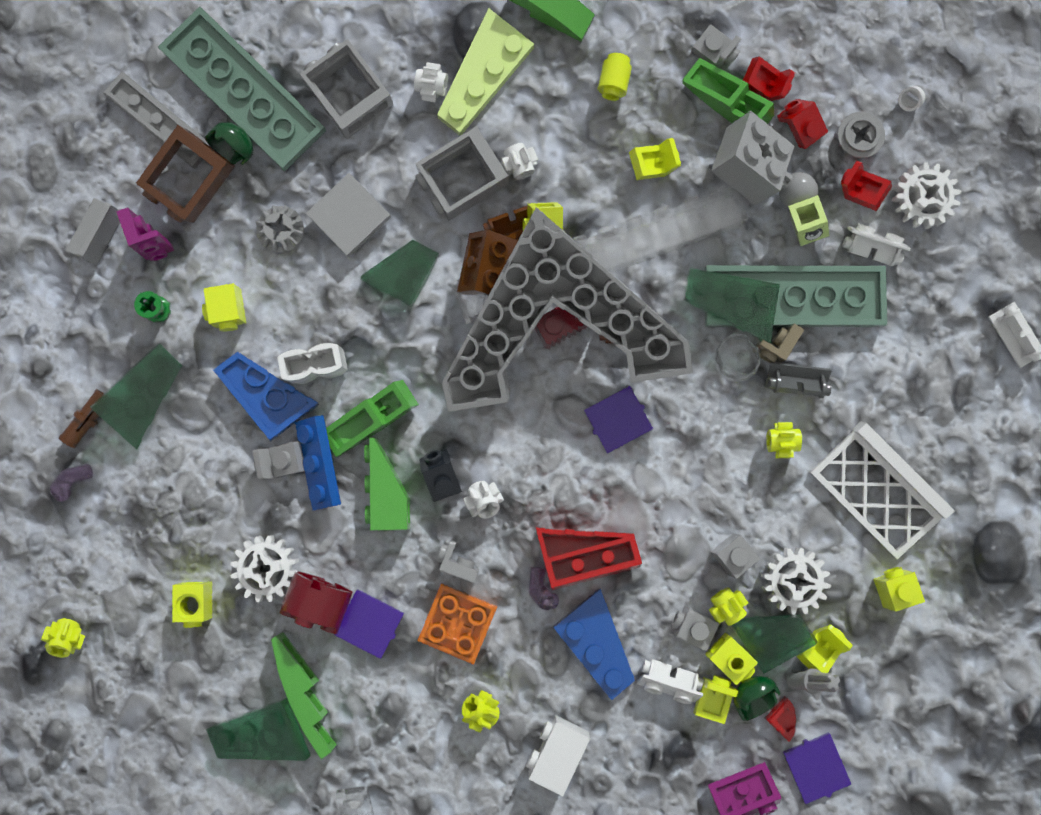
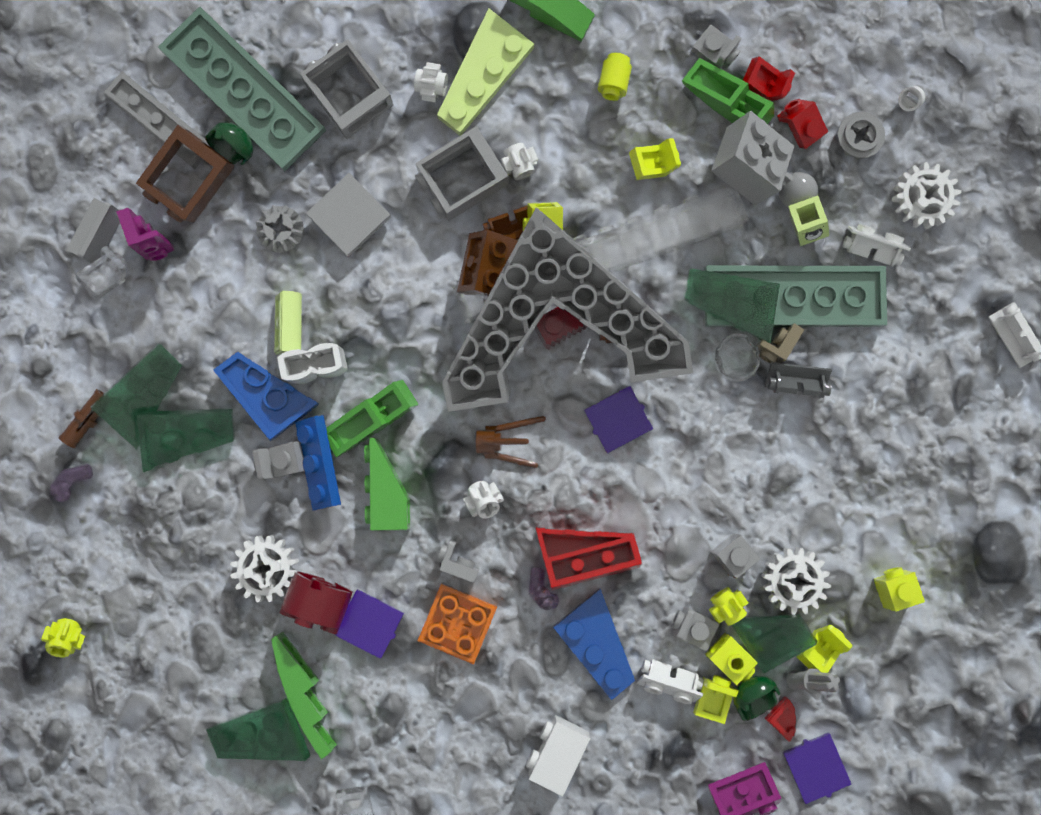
green bush [134,291,171,322] -> none
neon yellow brick [172,581,212,628] -> none
neon yellow brick [202,283,247,332] -> none
clear green wing [360,239,440,307] -> none
black bracket [419,449,462,502] -> none
neon yellow gear [462,690,500,733] -> none
neon yellow gear [766,422,802,458] -> none
white fence [810,421,955,559] -> none
red bracket [841,161,892,211] -> none
none -> clear bracket [76,246,127,300]
none -> clear green wing [136,409,235,472]
none -> yellowish green brick [274,291,302,355]
none -> reddish brown plant [476,416,546,468]

